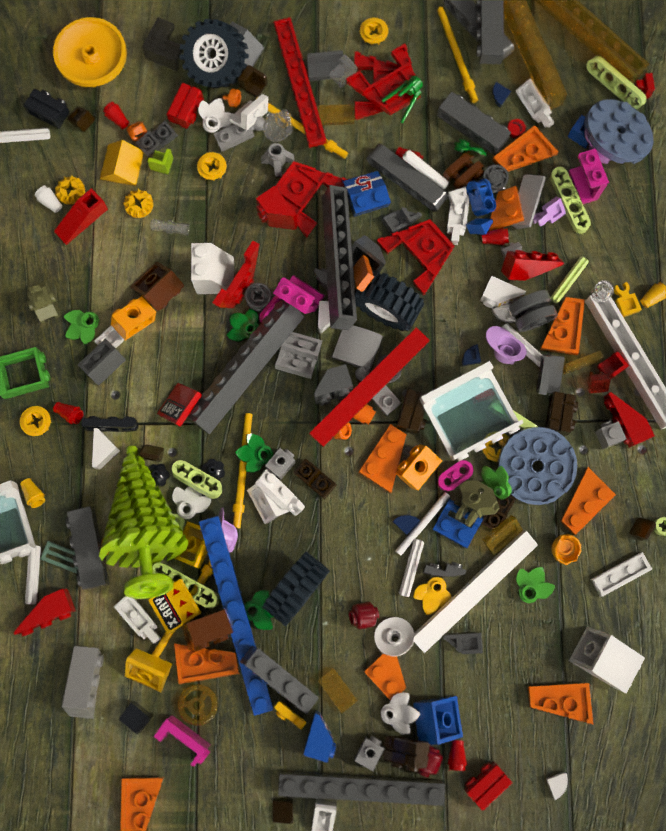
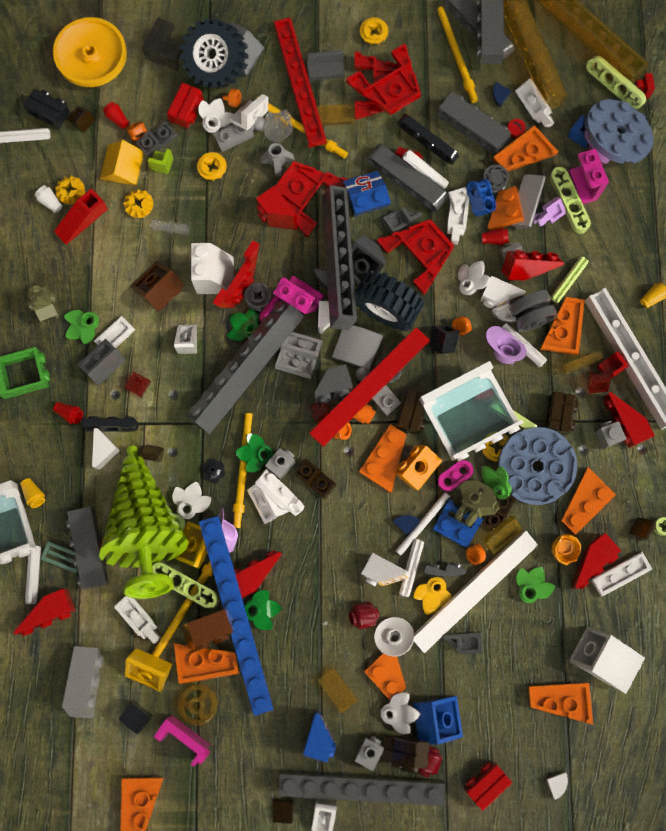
yellow gear [20,406,51,437] -> none
light orange brick [111,296,156,341] -> none
tile [148,579,201,634] -> none
black plant [149,464,170,487] -> none
red tile [157,383,202,427] -> none
yellowish green beam [172,460,222,499] -> none
dark brown panel [238,64,268,97] -> none
dark grey brick [239,645,319,715] -> none
black wheel [262,551,330,627] -> none
yellow plate [274,700,306,729] -> none
clear panel [329,54,357,88] -> none
orange tile [353,255,374,292] -> none
green plant [382,75,423,123] -> none
reddish brown brick [443,151,485,190] -> none
red cone [447,740,467,771] -> none
green plate [454,139,487,155] -> none
dark blue tile [462,344,481,367] -> none
blue slope [466,218,493,235] -> none
dark grey panel [536,354,565,395] -> none
clear wheel [591,280,614,303] -> none
yellow plate [614,282,642,317] -> none
none -> clear red tile [124,372,151,398]
none -> white slope [174,325,197,354]
none -> red slope [234,550,282,598]
none -> clear red tile [310,402,332,425]
none -> white slope [361,553,410,586]
none -> black beam [398,114,459,165]
none -> black panel [429,324,460,354]
none -> orange tile [452,316,472,336]
none -> white plate [458,261,491,295]
none -> orange tile [466,544,486,565]
none -> red slope [571,533,621,590]

